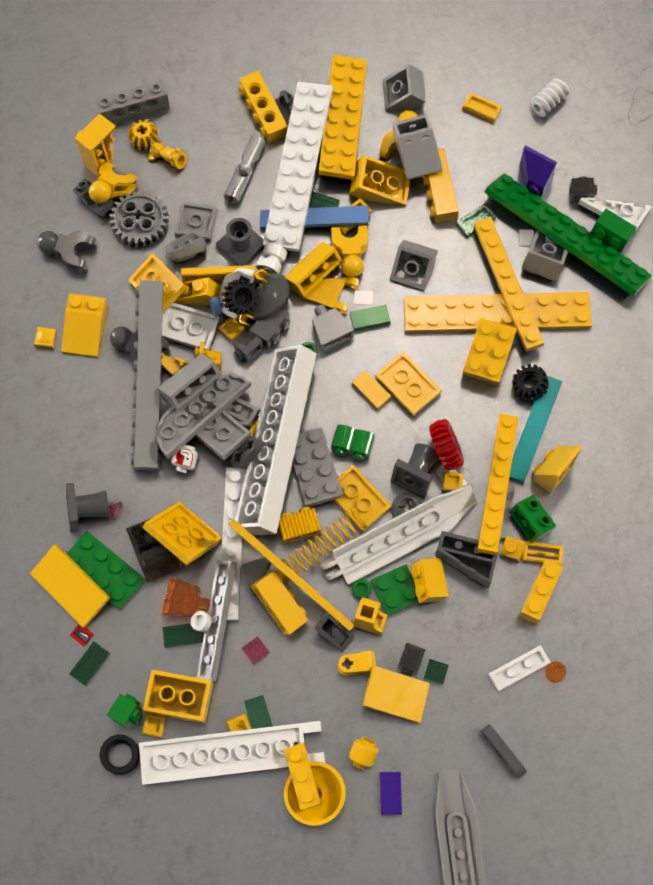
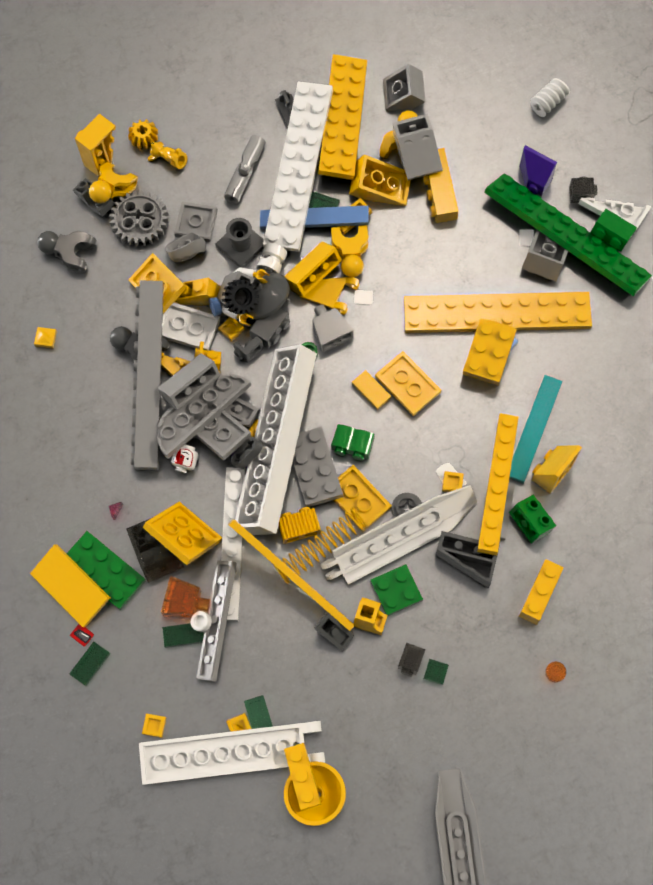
yellow slope [61,293,109,358] -> none
dark grey plant [66,483,109,532] -> none
light grey brick [94,80,170,122] -> none
black tyre [99,734,140,775] -> none
green brick [107,694,143,731] -> none
yellow brick [143,670,214,724] -> none
yellow tile [181,265,255,282] -> none
yellow brick [238,70,288,143] -> none
dark grey slope [241,557,271,597] -> none
clear pink tile [242,636,270,665] -> none
yellow brick [251,571,308,635] -> none
yellow piece [337,651,376,676] -> none
yellow head [349,737,379,770] -> none
tile [350,305,390,331] -> none
green tile [352,579,372,600] -> none
yellow tile [362,666,430,723] -> none
dark purple tile [380,772,402,815] -> none
light grey slope [390,239,438,290] -> none
dark grey plant [390,443,439,499] -> none
yellow brick [411,558,449,603] -> none
red gear [429,419,464,471] -> none
clear green tile [456,203,496,238] -> none
yellow tile [462,92,502,123] -> none
yellow plate [474,217,544,351] -> none
dark grey beam [481,724,527,779] -> none
white tile [488,645,551,692] -> none
yellow plate [500,536,527,562] -> none
black tyre [512,364,549,401] -> none
yellow tile [522,541,564,566] -> none

